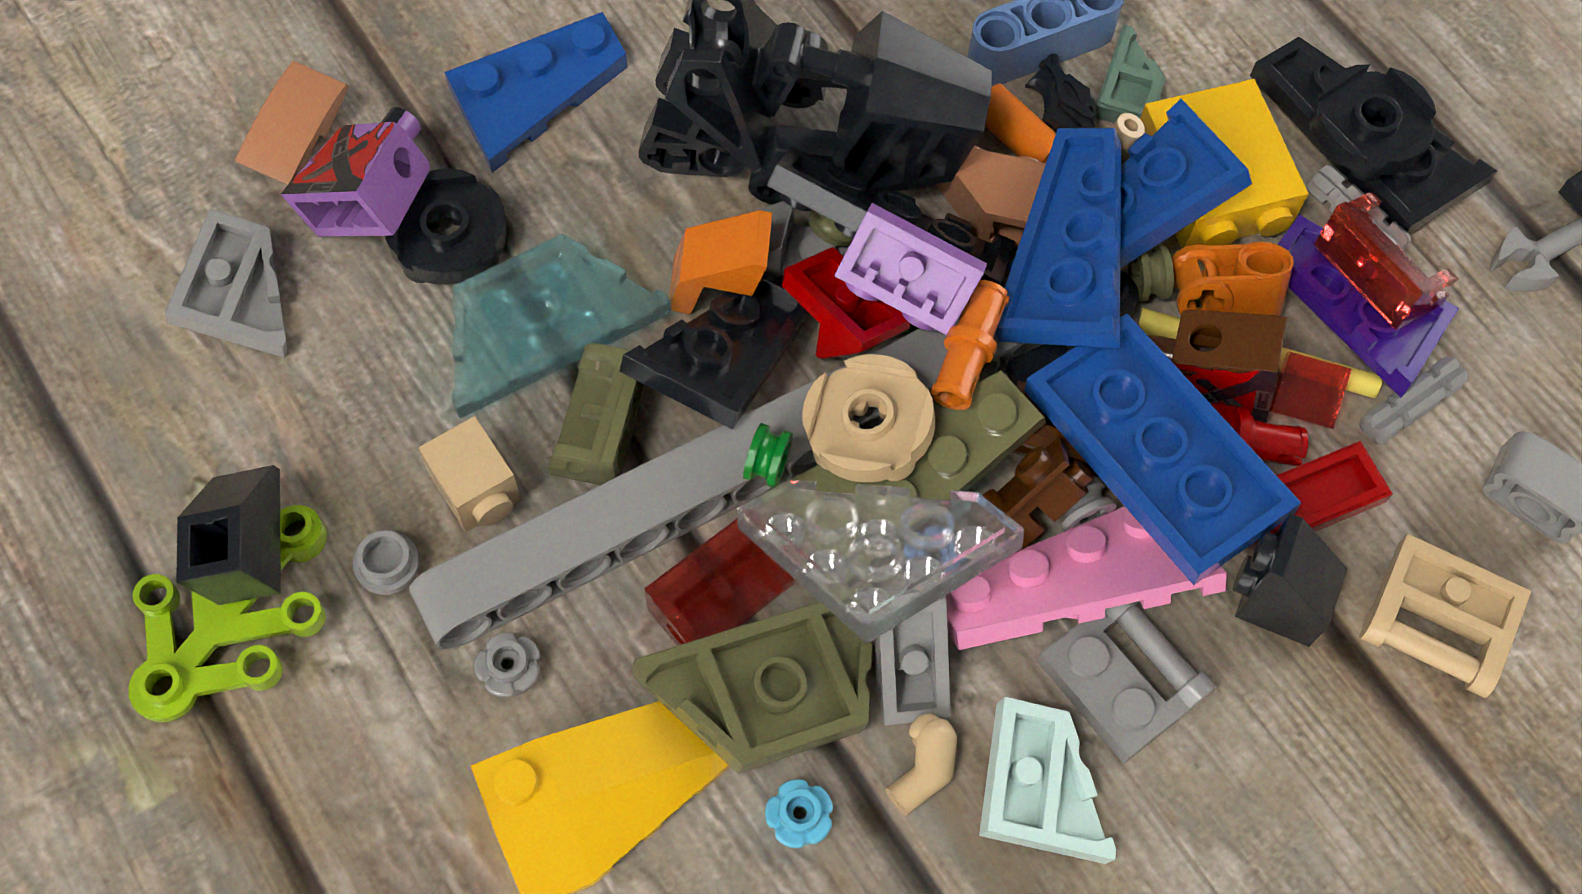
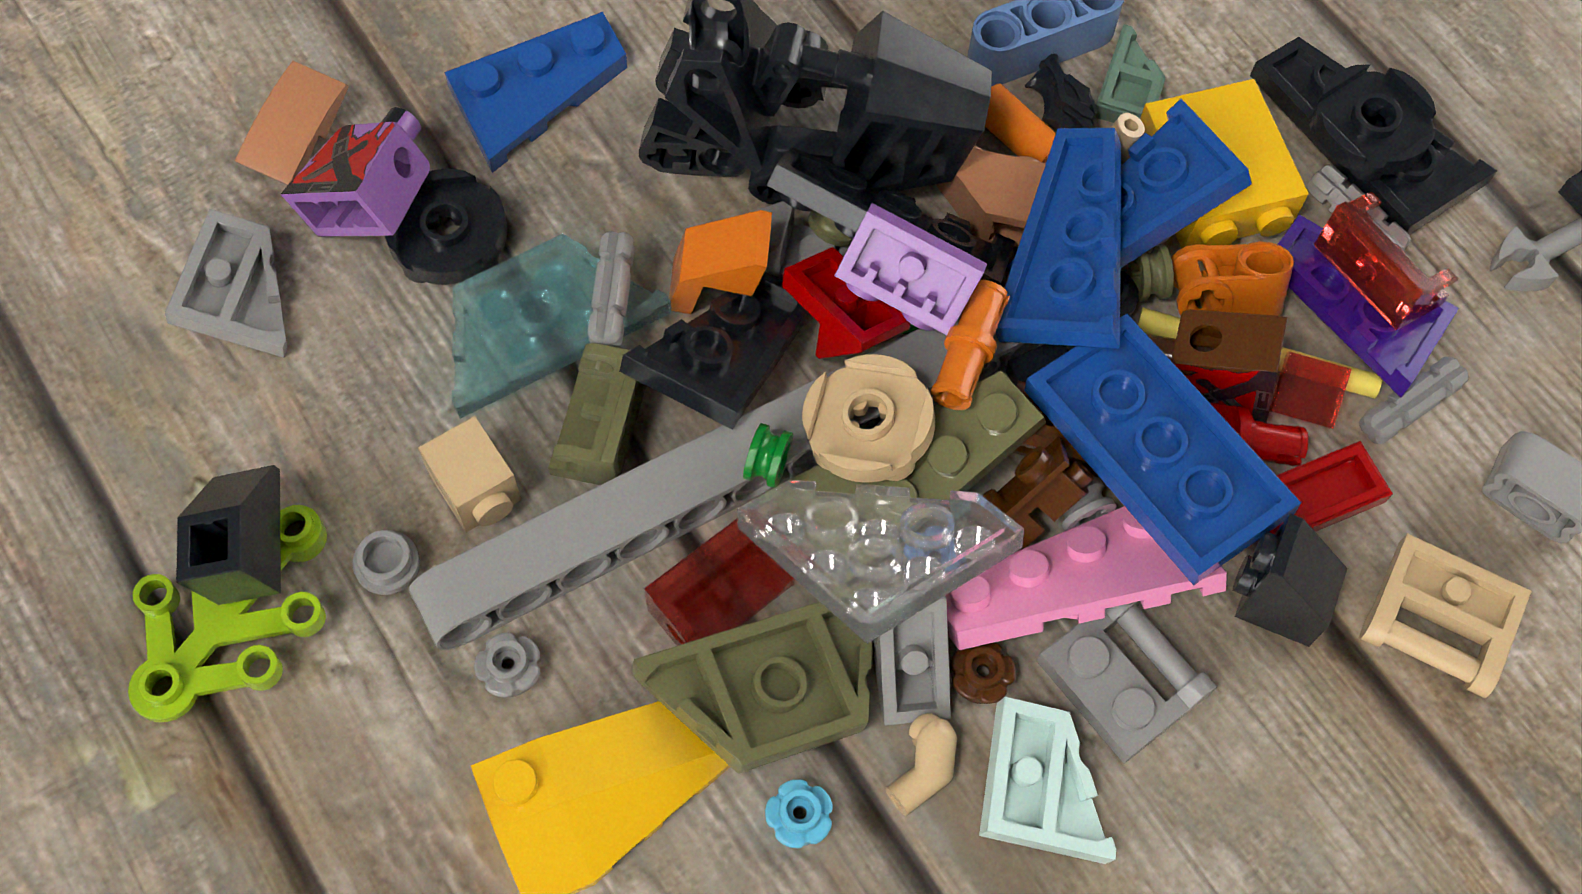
none -> light grey axle [587,231,635,347]
none -> reddish brown plate [950,642,1016,704]

